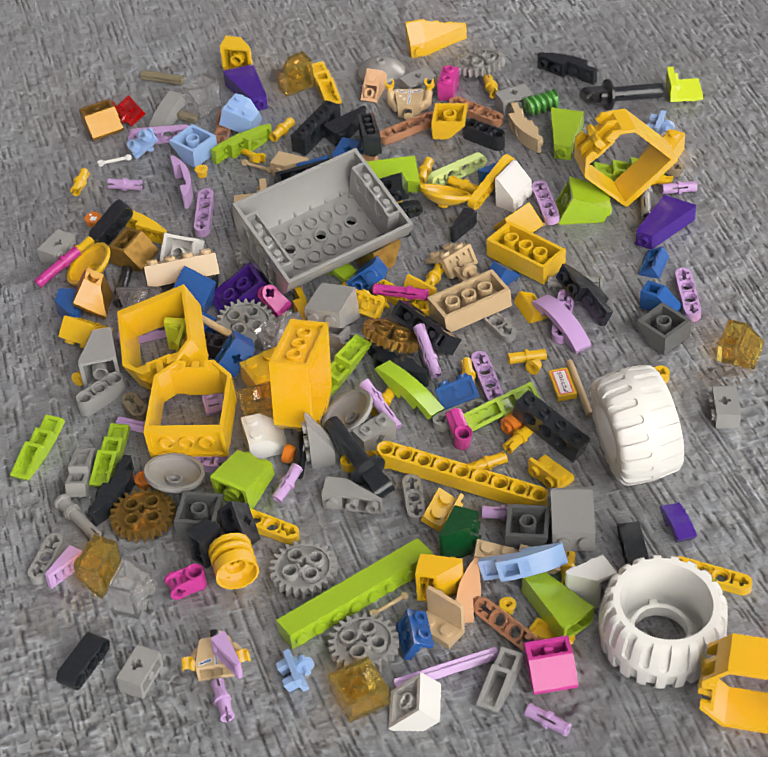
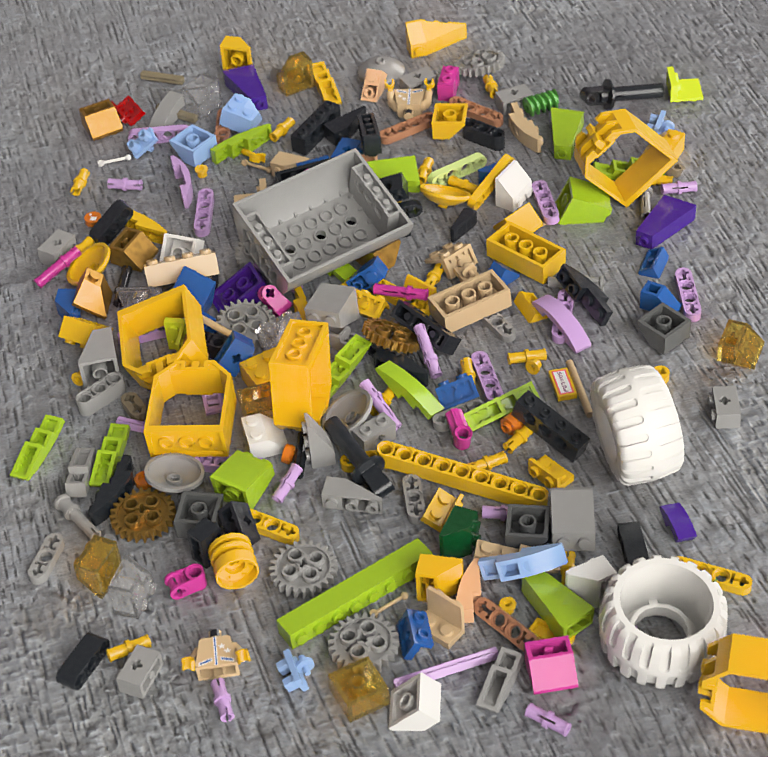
lavender slope [45,545,85,589] -> none
lavender slope [210,631,243,679] -> none
black slope [537,52,597,85] -> none
none -> yellow pin [106,634,152,663]

